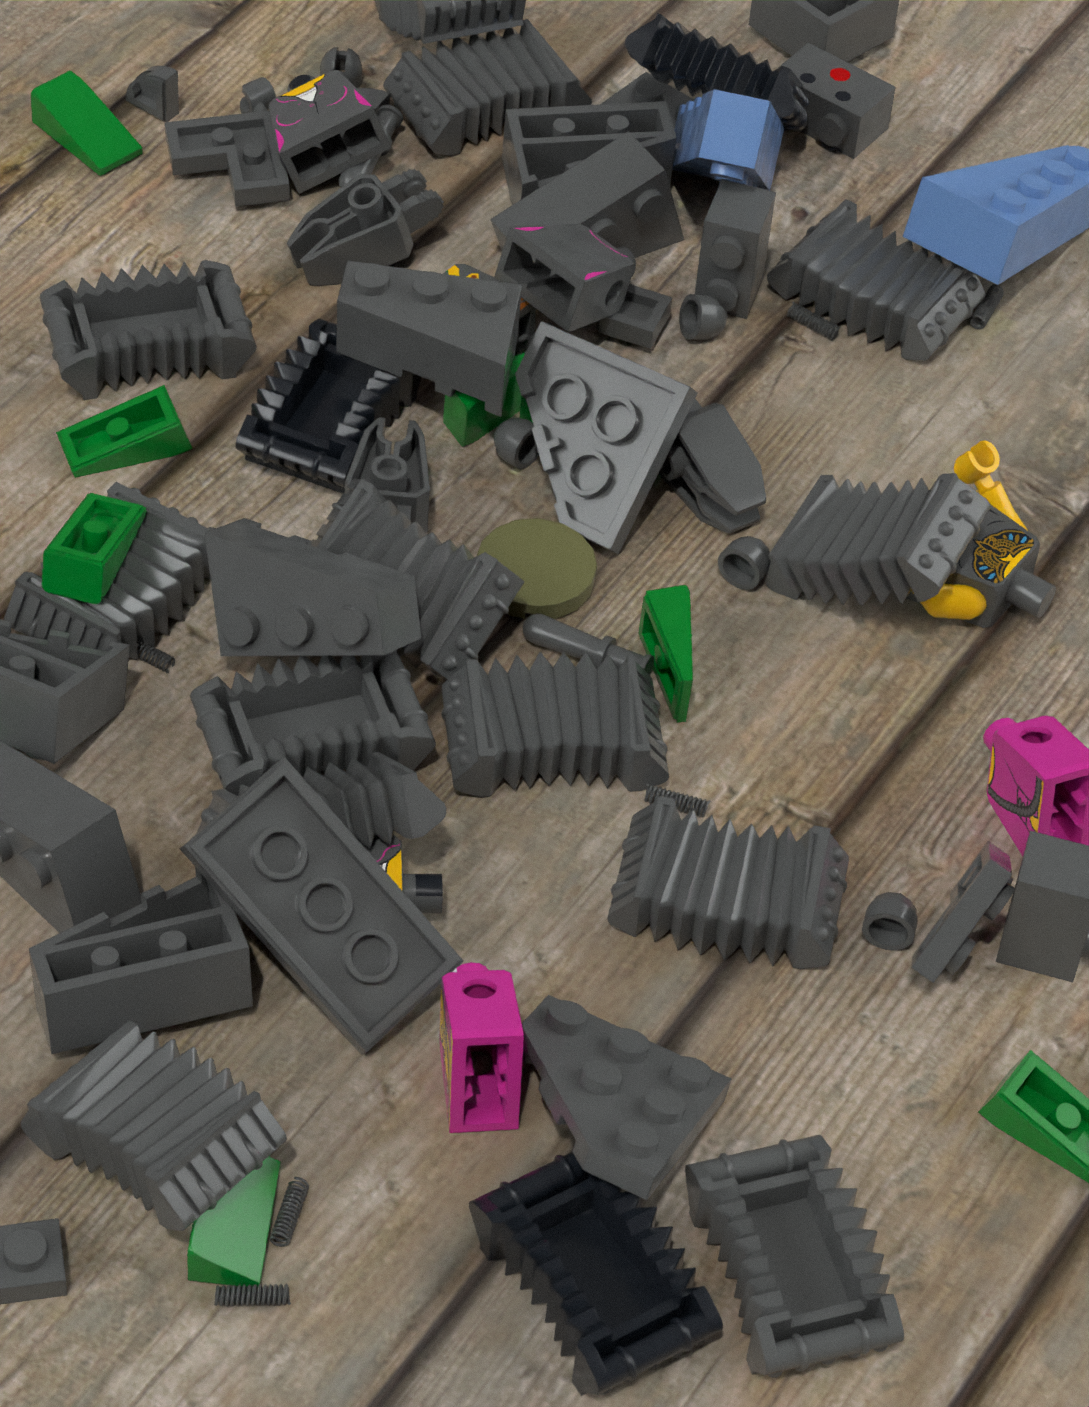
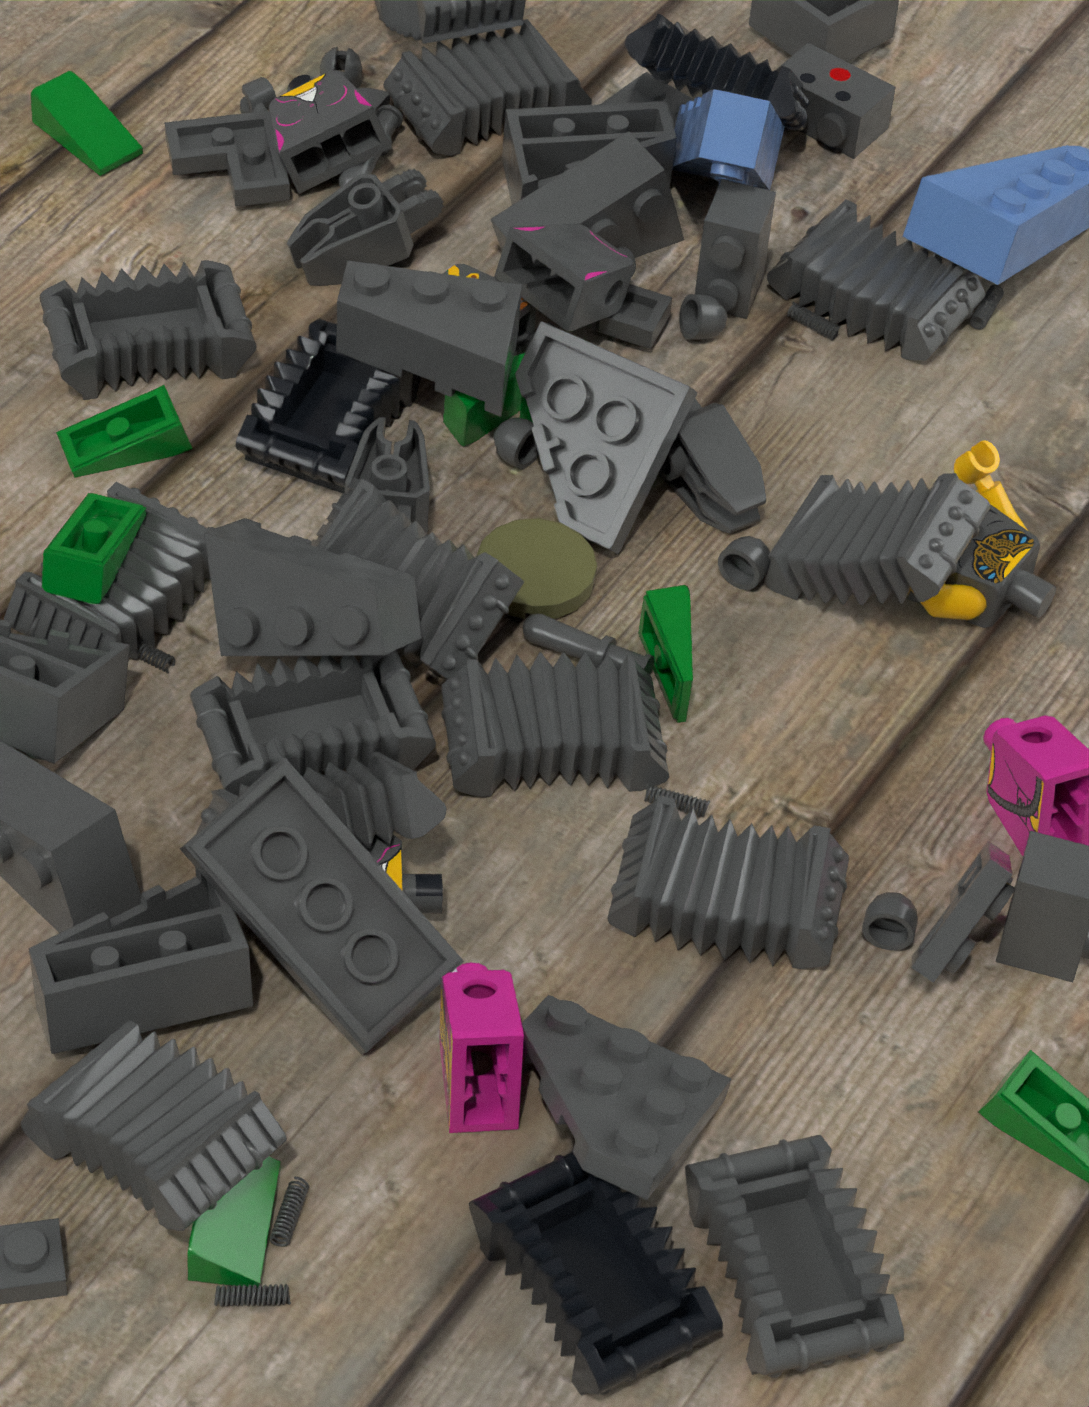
dark grey tile [126,65,179,122] -> none

